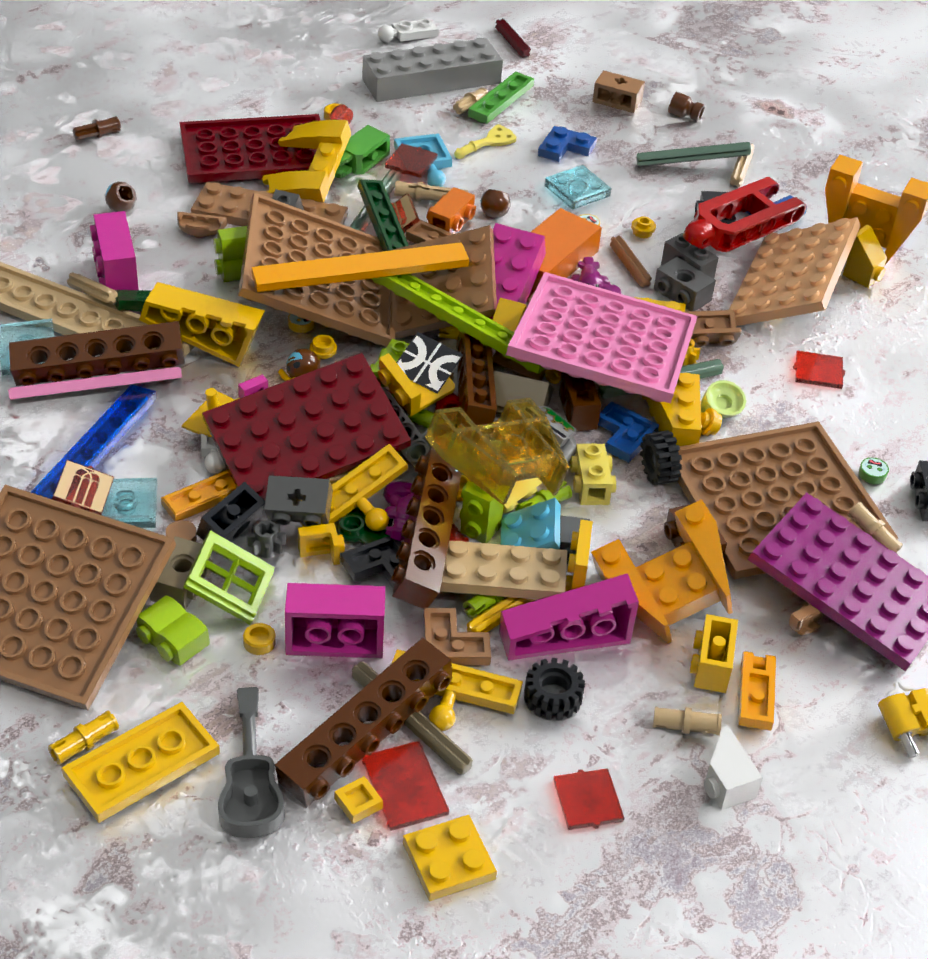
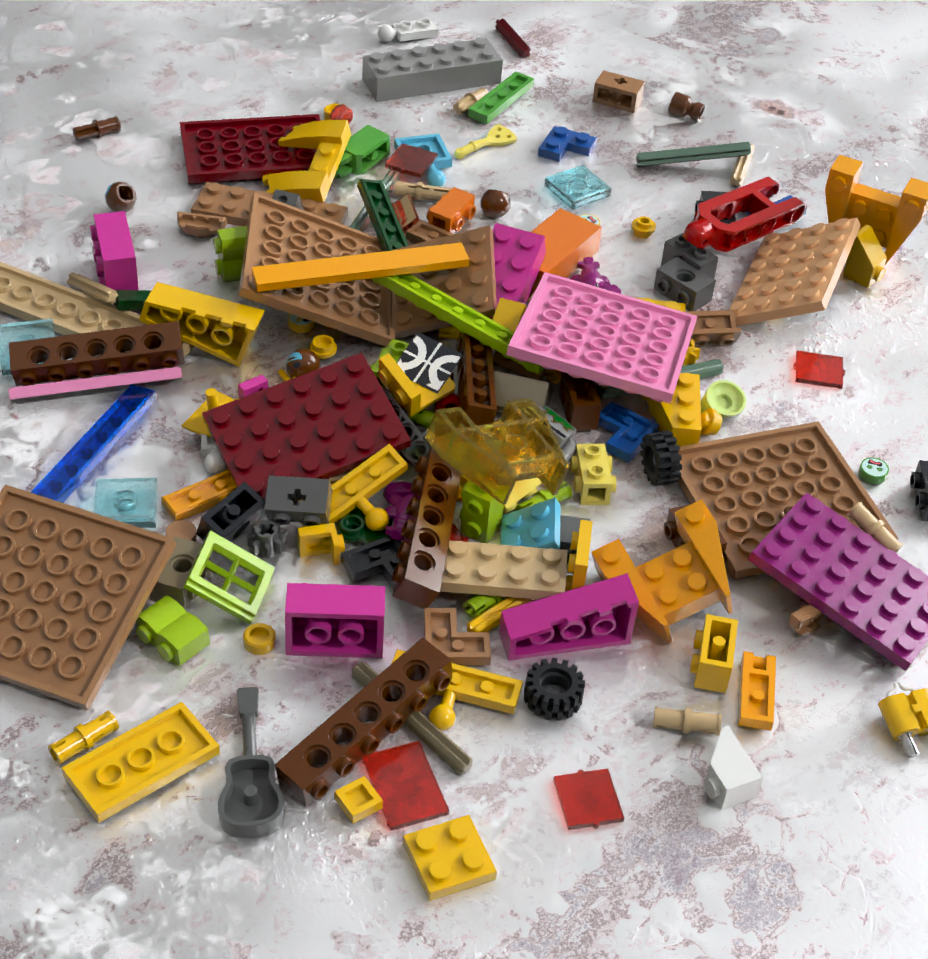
piece [52,460,114,515] -> none
medium nougat axle [610,236,652,288] -> none

